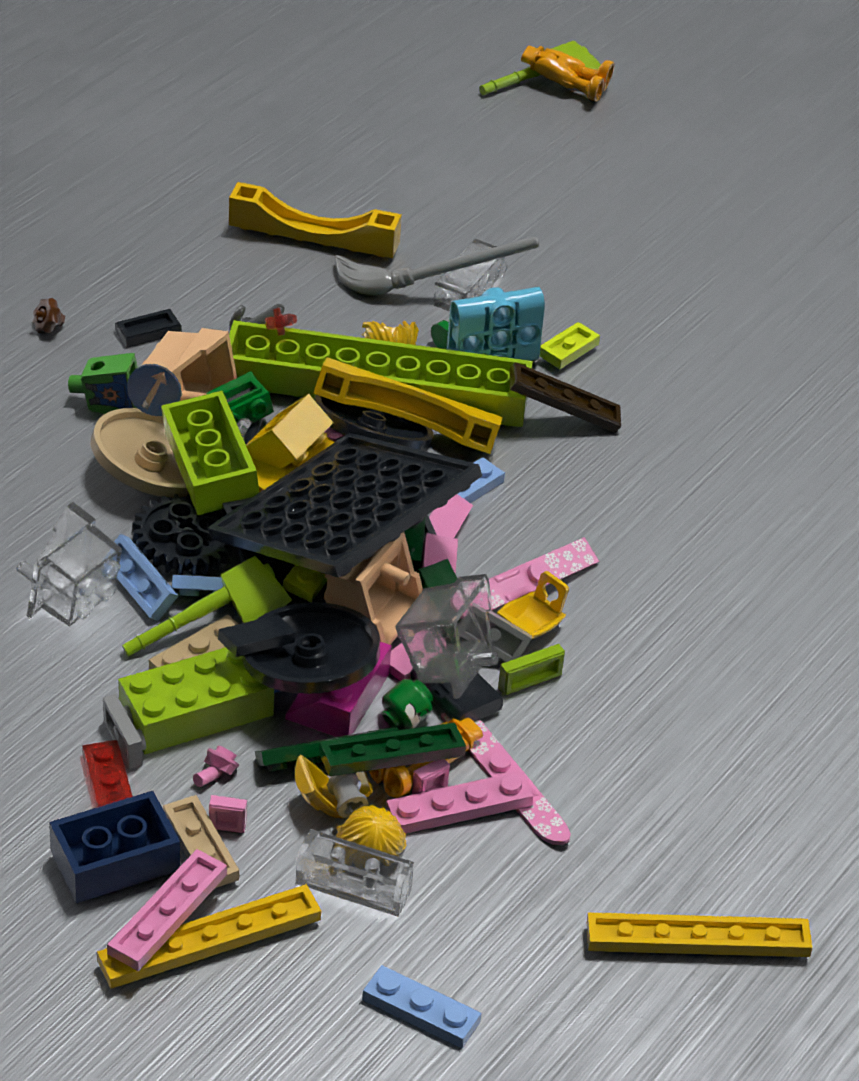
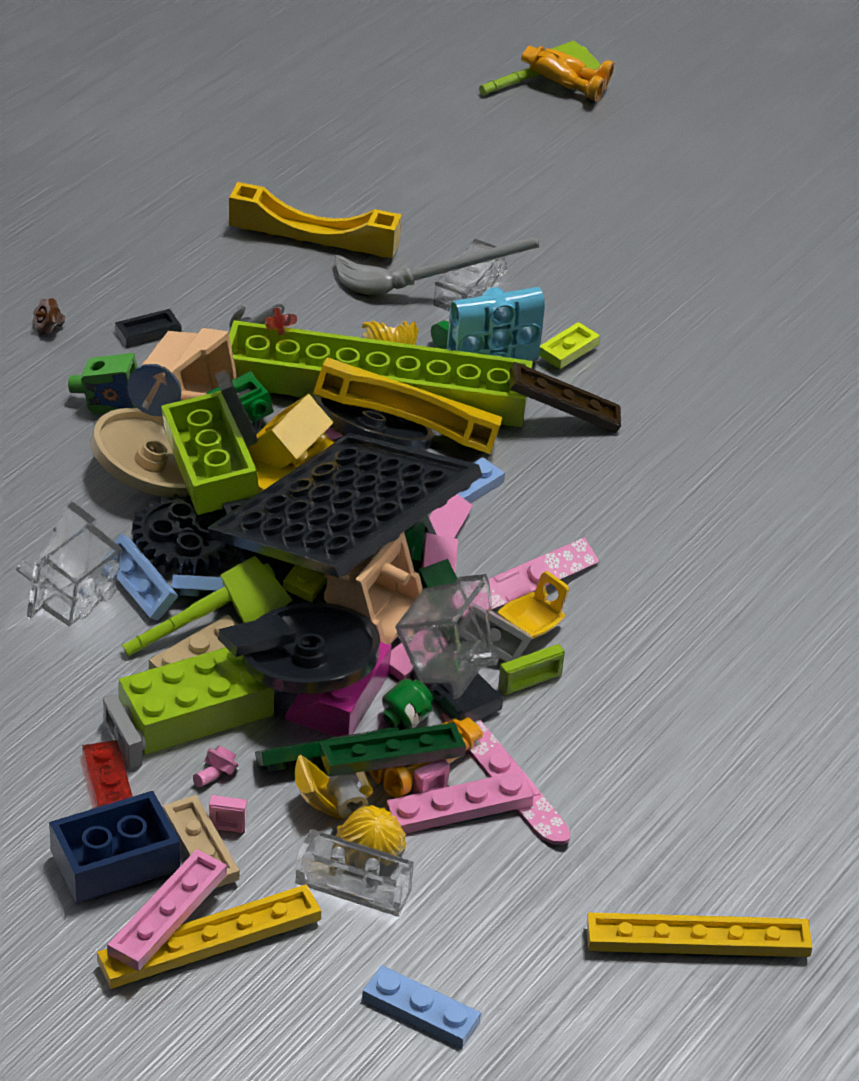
none -> pearl dark grey tile [215,370,258,447]

